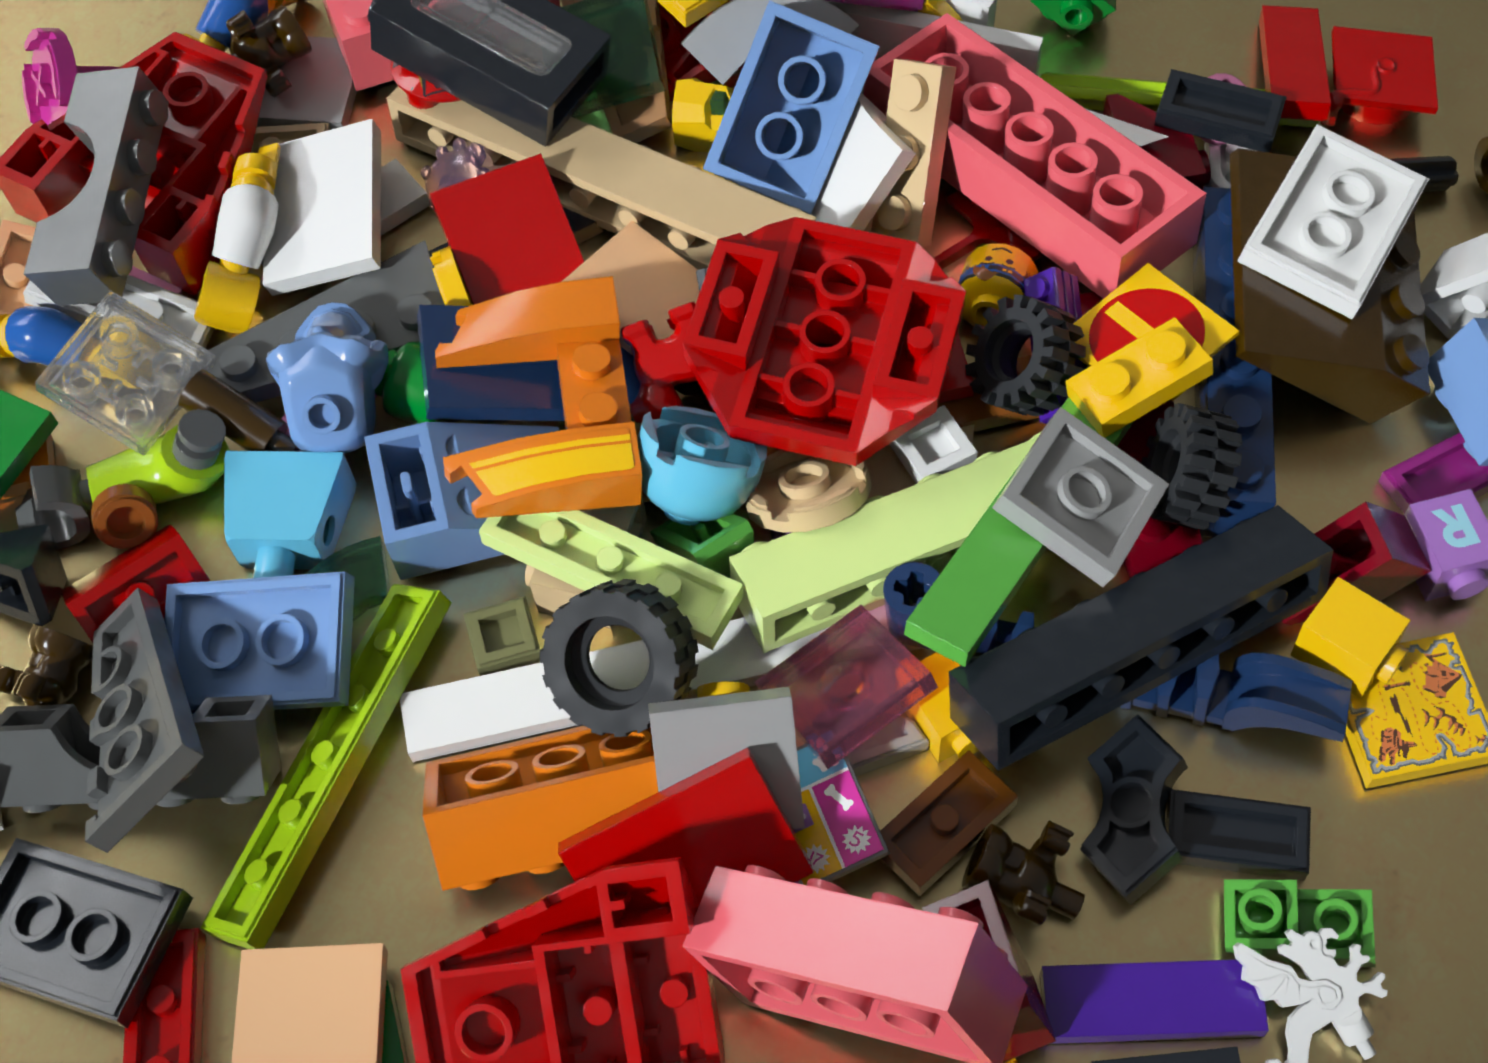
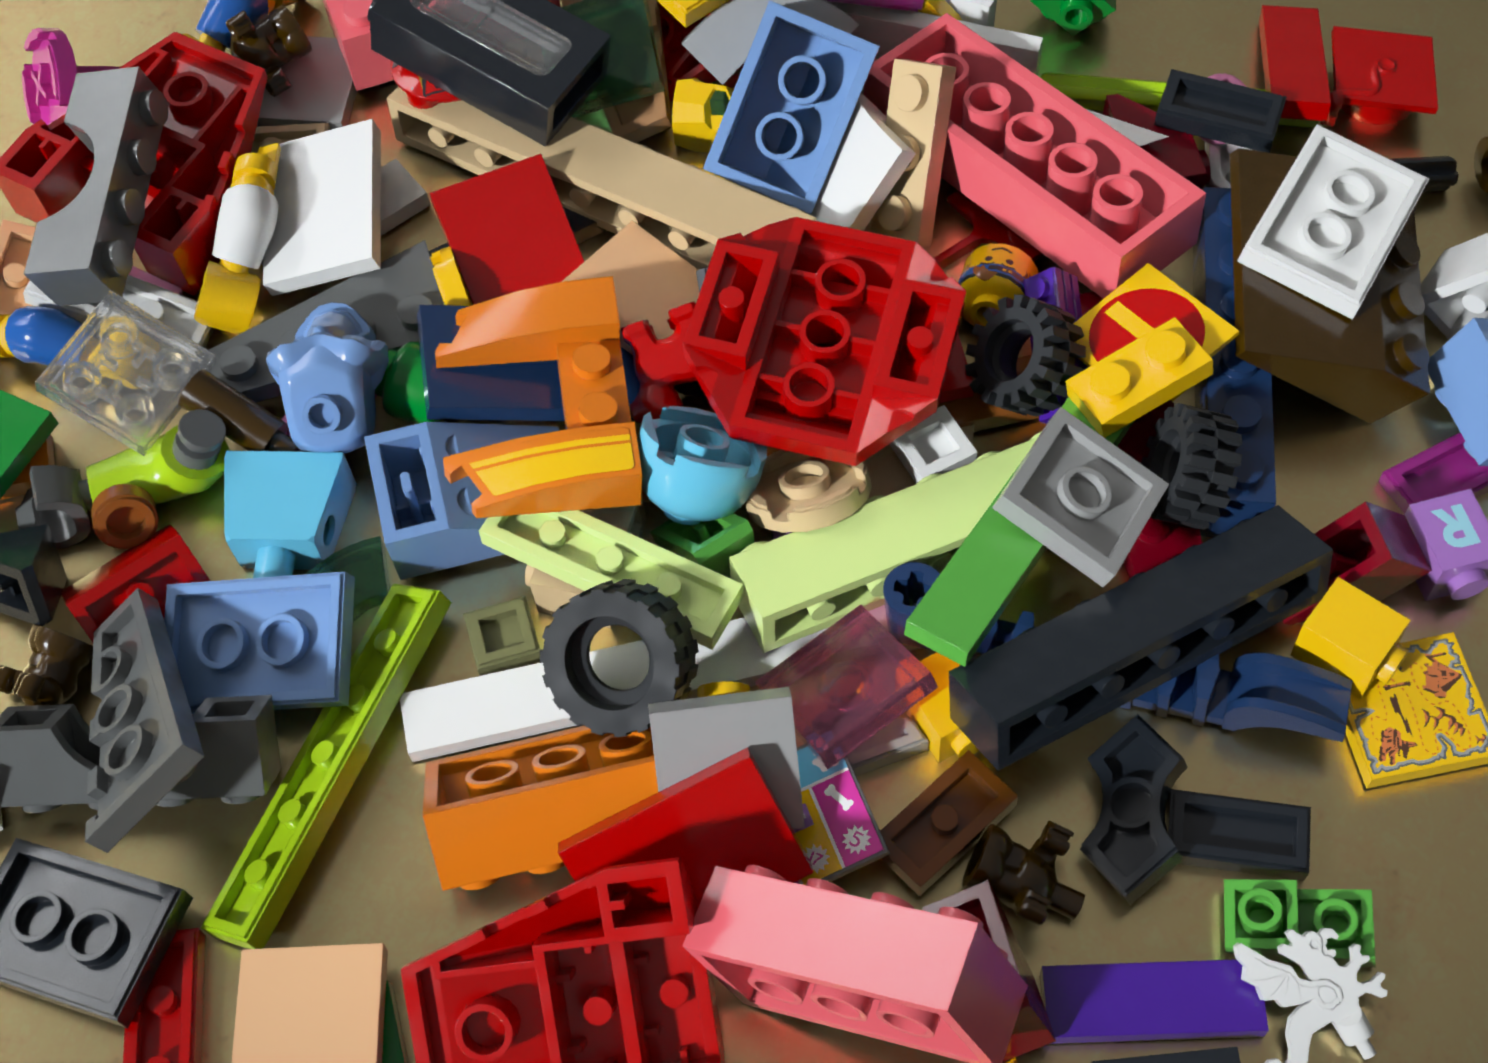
piece [420,138,490,213] -> none

